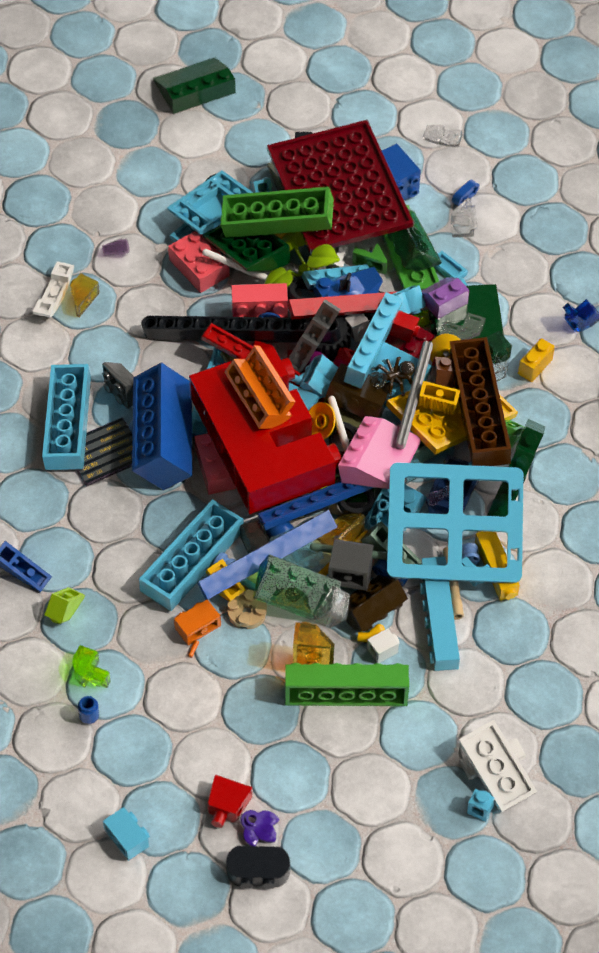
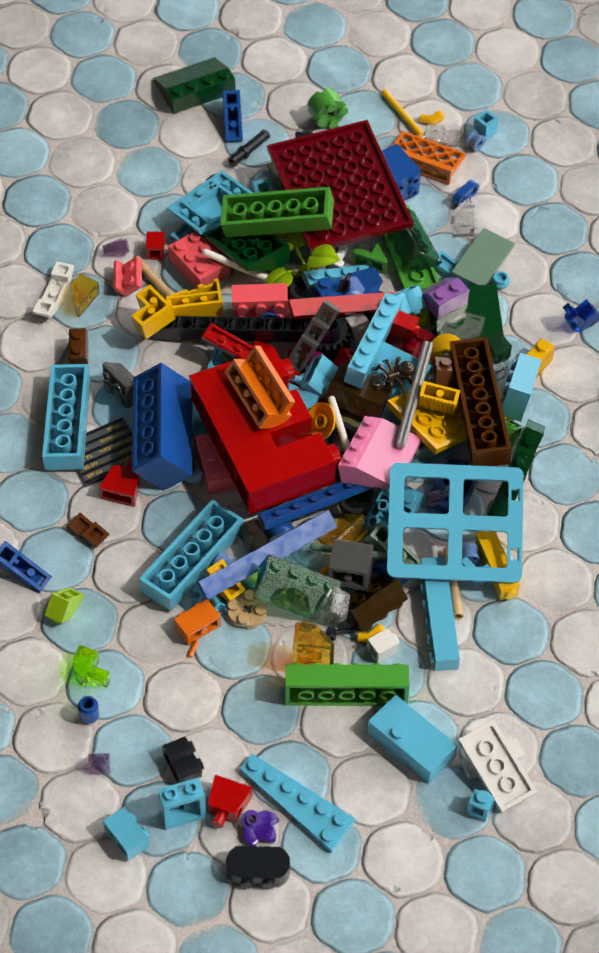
none -> reddish brown slope [66,512,110,548]
none -> reddish brown brick [68,328,89,364]
none -> clear purple brick [88,753,110,775]
none -> red torso [99,460,140,507]
none -> coral bracket [113,256,142,297]
none -> yellow brick [131,285,176,339]
none -> tan piece [137,256,175,299]
none -> red brick [146,231,165,260]
none -> medium azure window [158,777,206,830]
none -> black brick [162,736,204,784]
none -> yellow wedge [166,278,224,317]
none -> medium blue arm [185,469,204,484]
none -> medium azure arm [191,589,228,614]
none -> blue slope [222,90,243,142]
none -> black pin [228,129,270,167]
none -> medium azure wing [240,753,355,853]
none -> bright green brick [307,88,348,129]
none -> black hand [325,626,352,642]
none -> medium azure brick [367,695,458,783]
none -> yellow bar [381,89,424,137]
none -> orange fence [389,131,466,185]
none -> yellow arm [419,111,445,126]
none -> sand green tile [451,228,515,285]
none -> medium blue wheel [464,129,486,151]
none -> medium azure brick [473,109,499,140]
none -> medium azure plate [491,271,510,289]
none -> medium azure brick [501,353,541,422]

